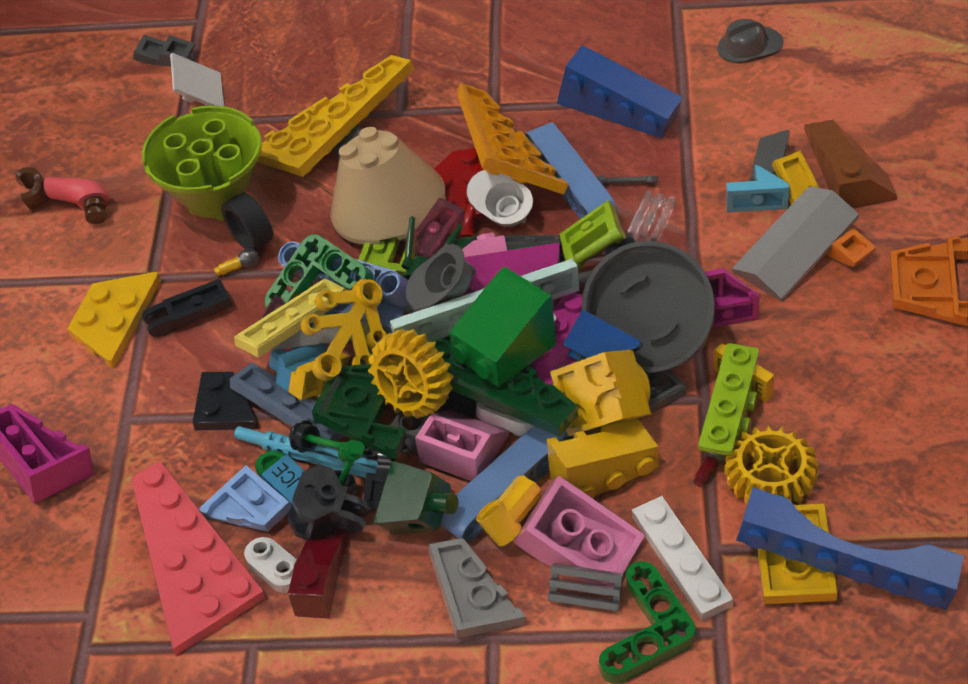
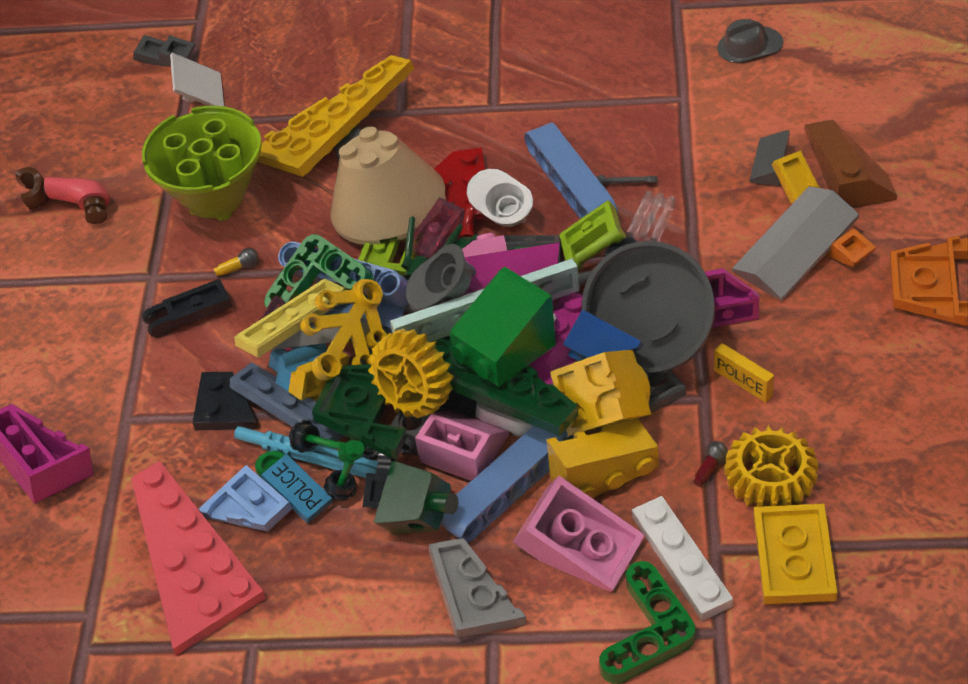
yellow wing [67,272,161,368] -> none
black tyre [221,192,274,250] -> none
white plate [244,537,297,593] -> none
black hinge [287,464,370,540] -> none
dark red slope [288,528,348,619] -> none
light orange wing [456,83,569,194] -> none
yellow piece [476,475,542,546] -> none
dark grey tile [547,563,623,611] -> none
blue wedge [557,45,683,138] -> none
lime bracket [698,343,759,456] -> none
medium azure slope [726,165,789,213] -> none
blue arch [736,487,964,610] -> none

